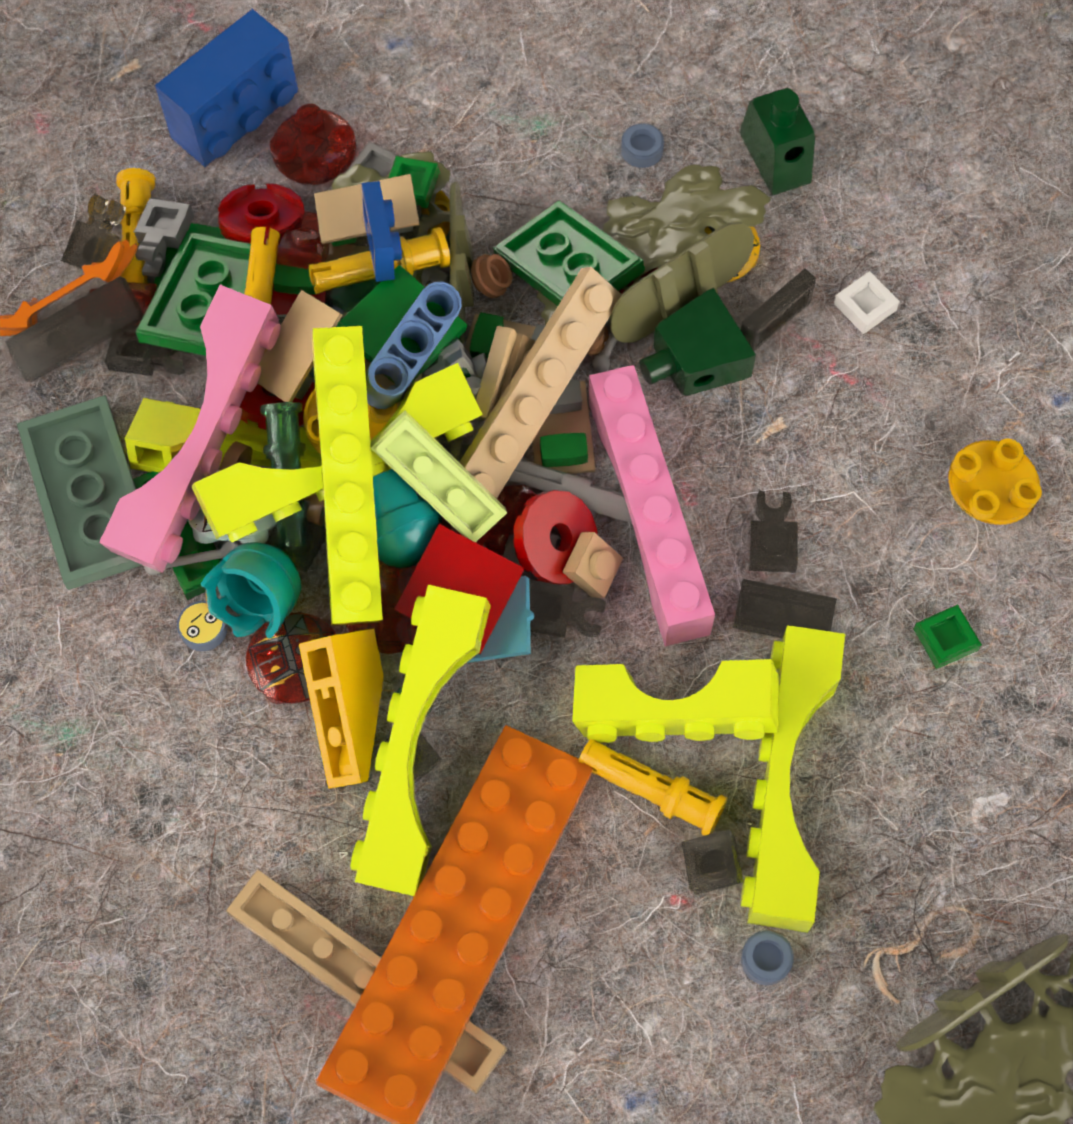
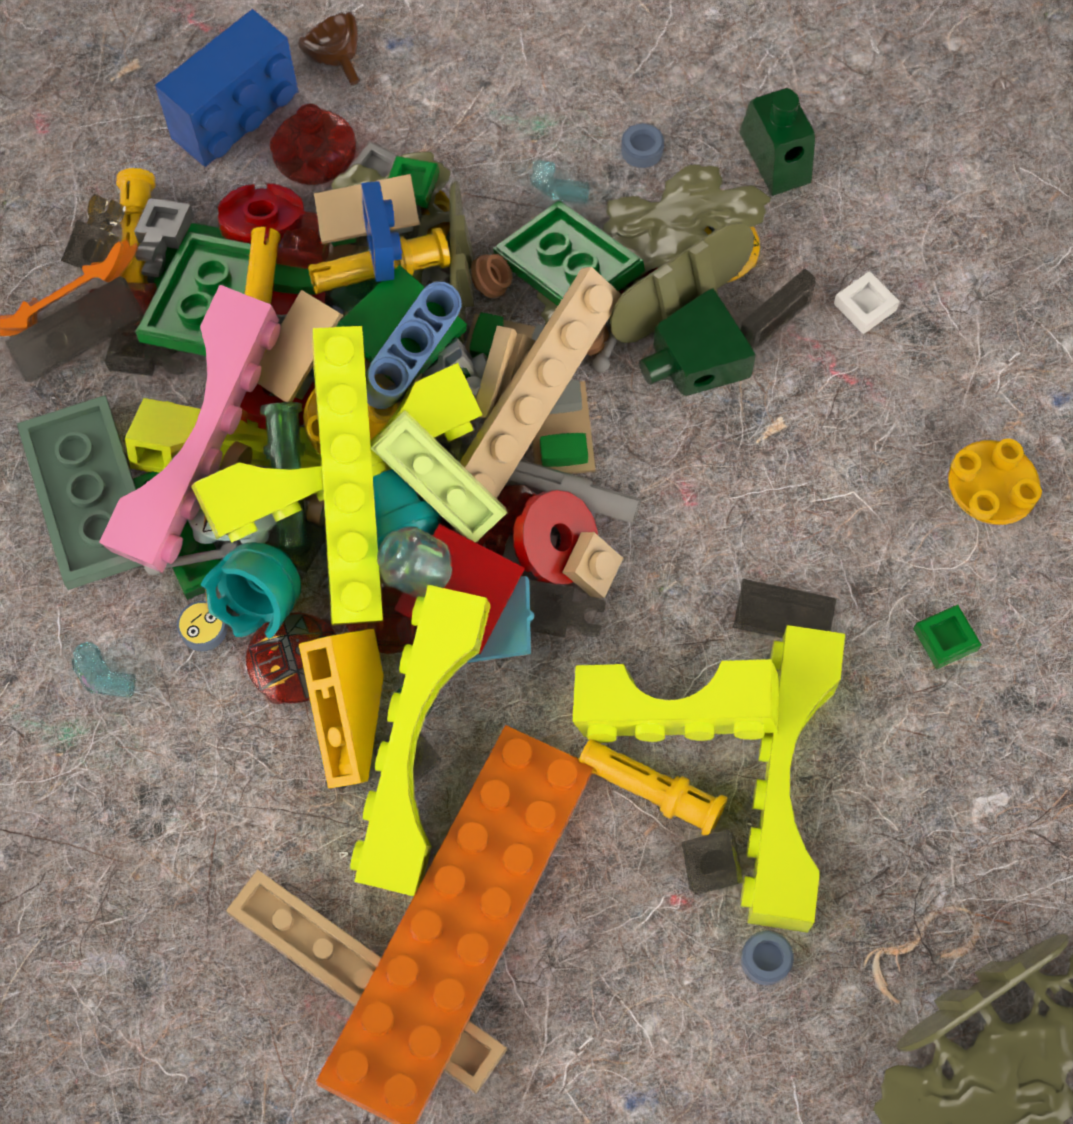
bright pink arch [588,365,715,647] -> none
clear smoke plate [749,491,798,573] -> none
none -> clear light blue arm [72,642,136,698]
none -> reddish brown piece [298,12,360,85]
none -> clear light blue head [377,526,452,598]
none -> clear light blue arm [529,160,589,204]

